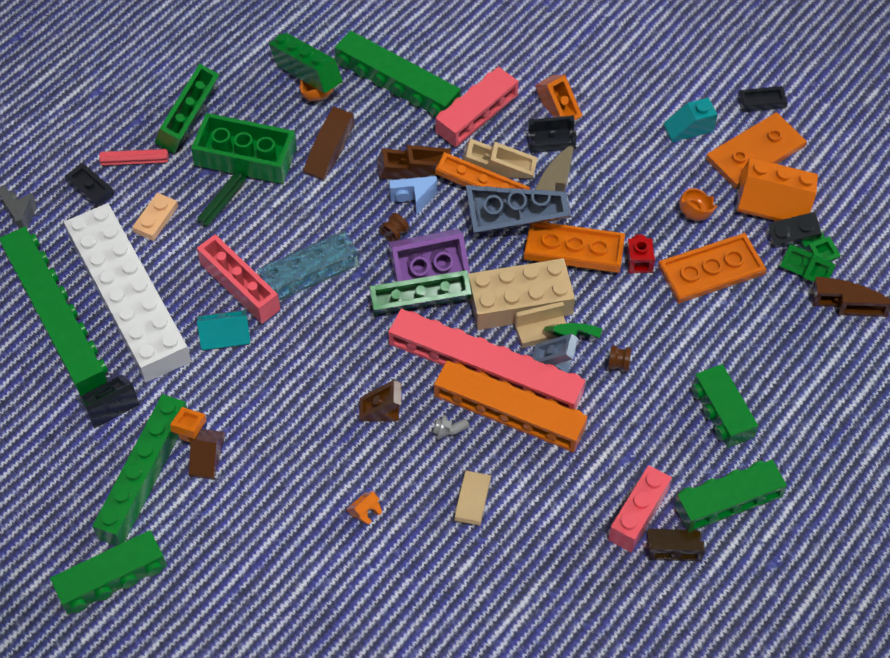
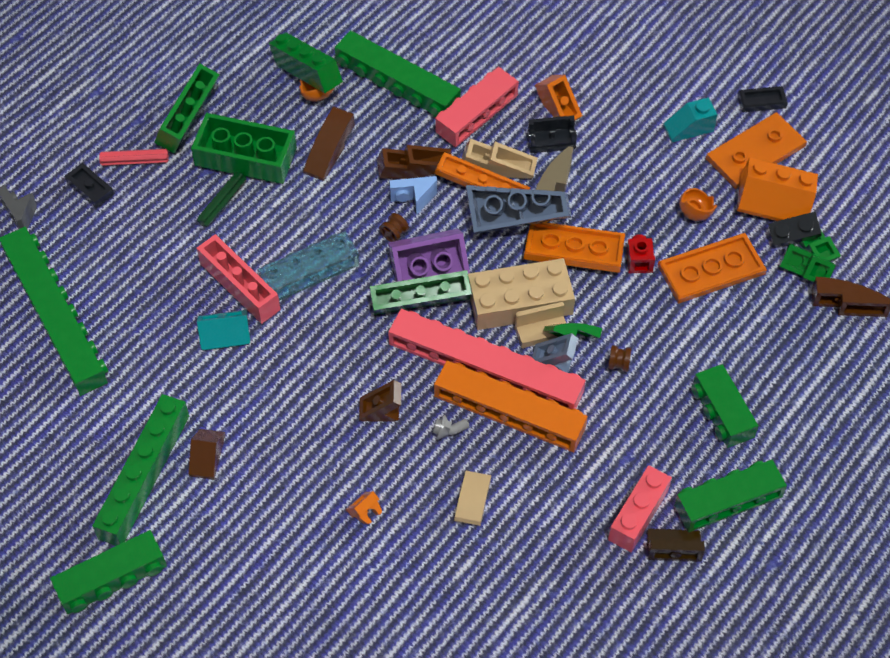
white brick [64,203,191,383] -> none
black slope [76,375,140,429] -> none
light nougat plate [132,193,179,241] -> none
orange tile [170,407,206,442] -> none

